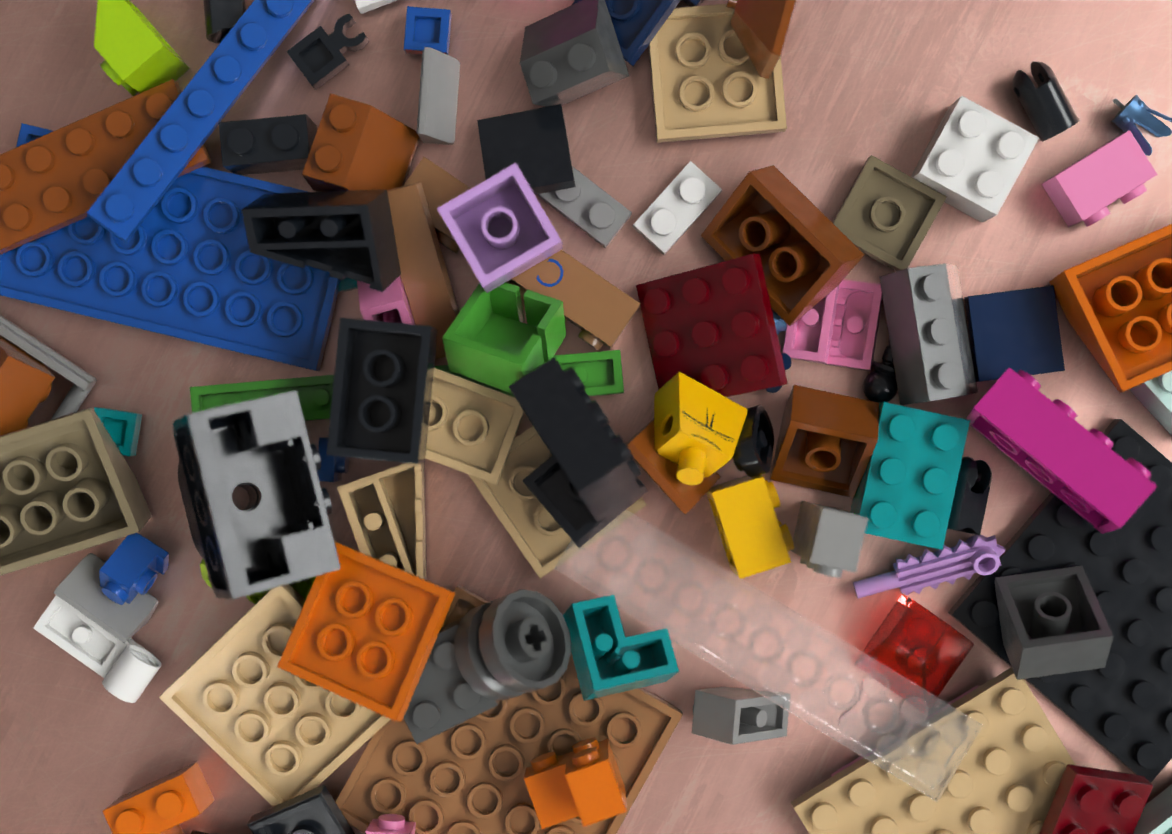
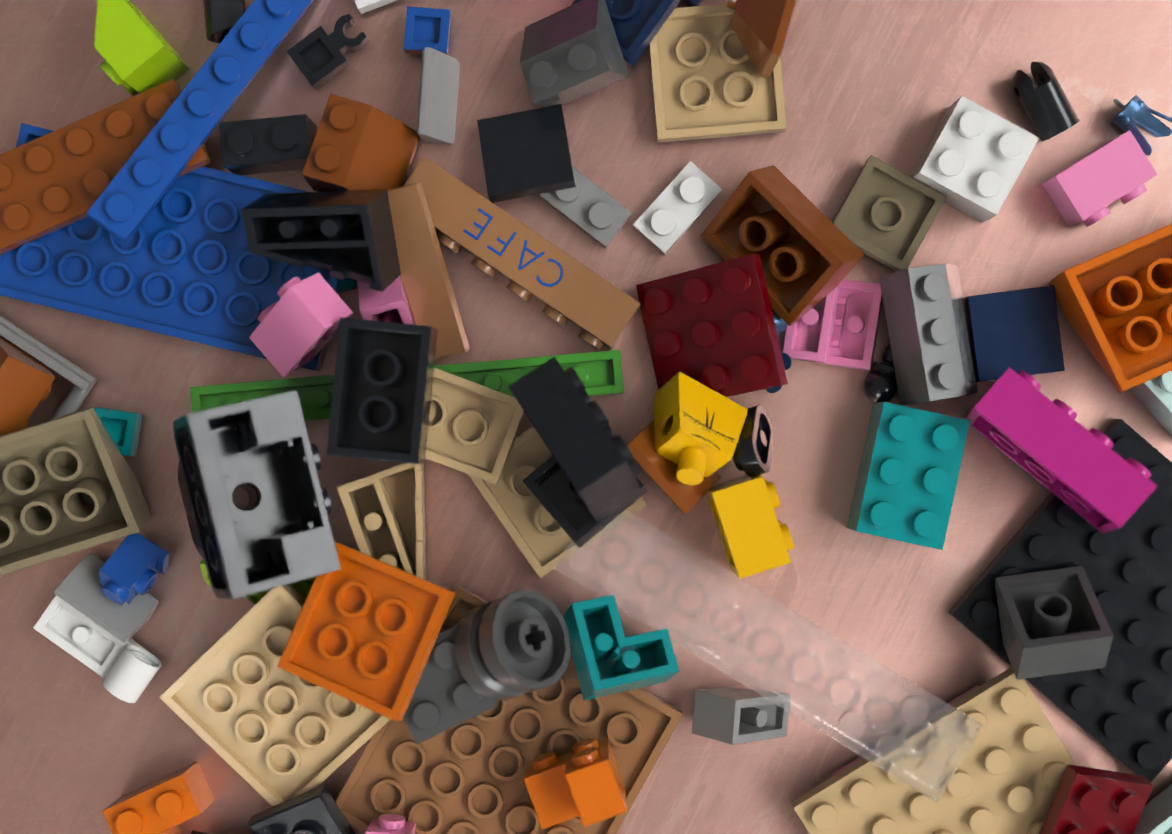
dark blue plate [317,437,350,482] -> none
lavender brick [437,163,563,293] -> none
bright green piece [442,282,566,394] -> none
dark orange slope [770,385,879,498] -> none
light grey brick [791,501,868,578] -> none
lavender piece [853,534,1006,599] -> none
clear red slope [854,594,974,714] -> none
black piece [947,457,992,535] -> none
none -> bright pink brick [249,272,353,378]

